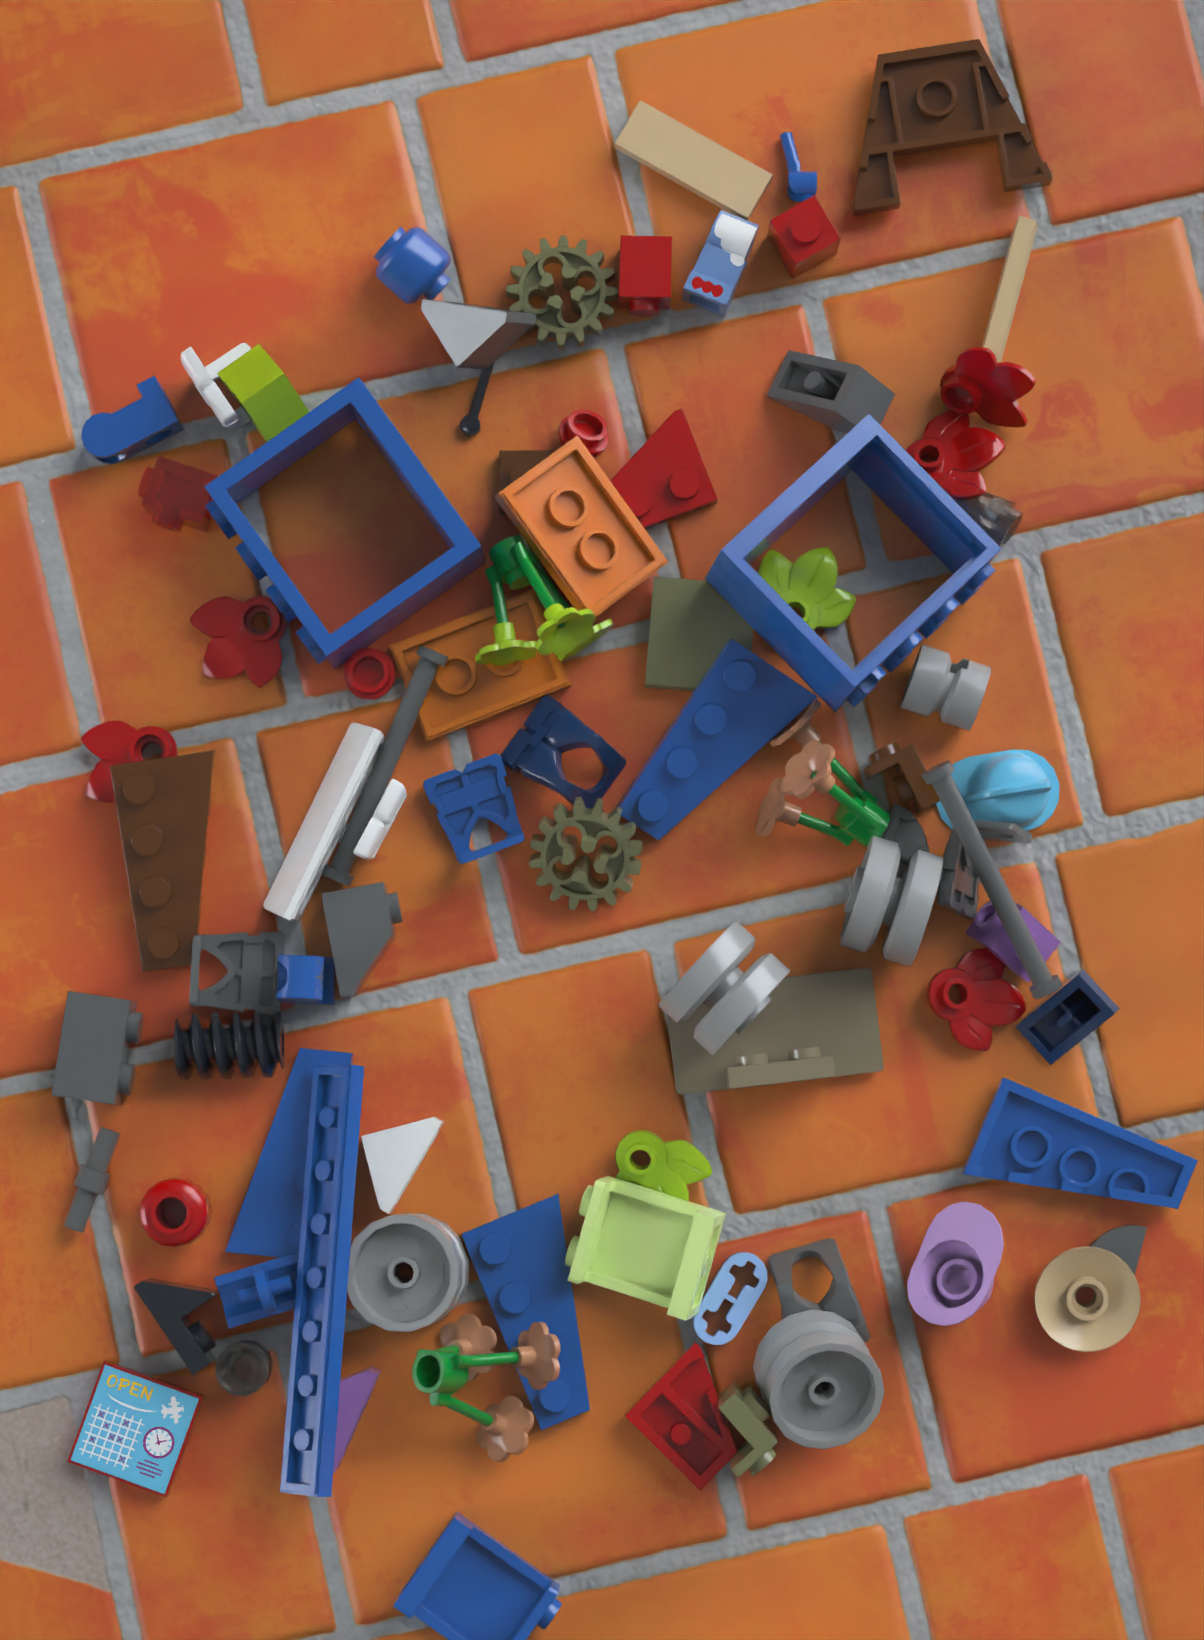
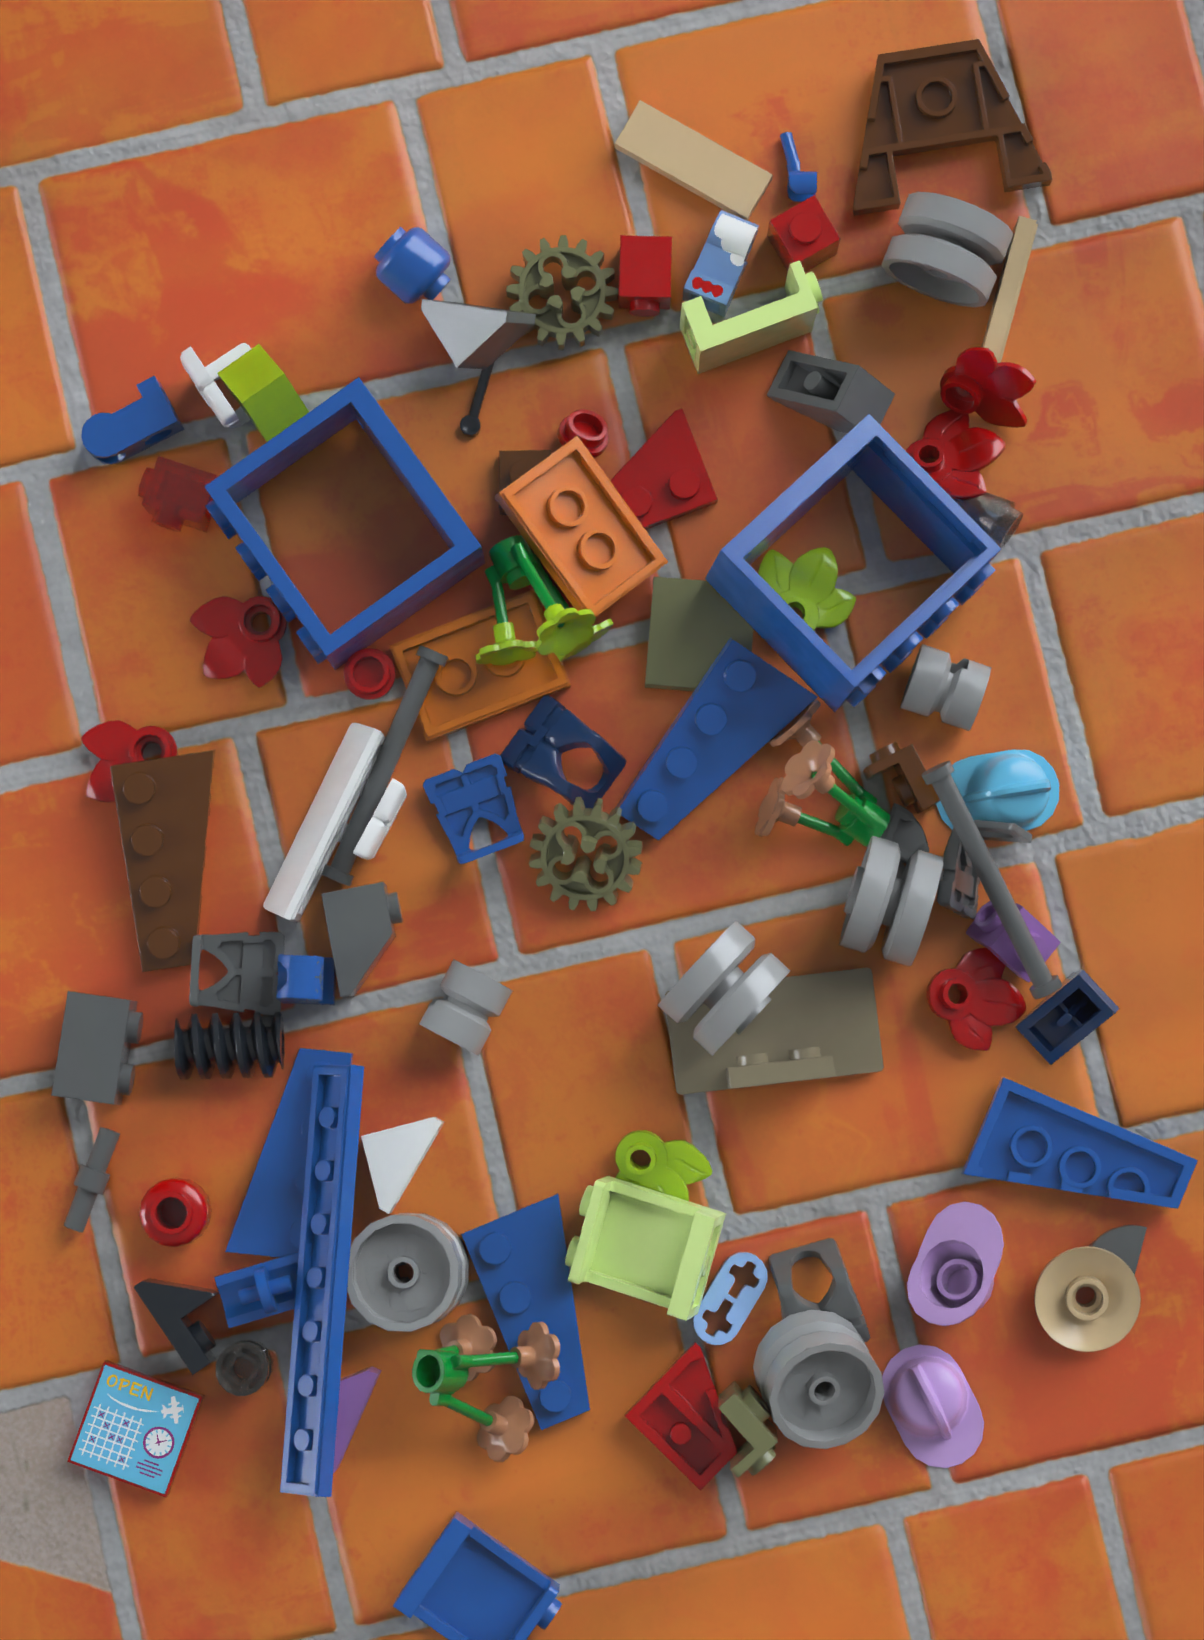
none -> light grey wheel [419,959,513,1056]
none -> yellowish green panel [680,260,823,374]
none -> light grey wheel [881,192,1013,307]
none -> lavender piece [882,1344,984,1468]

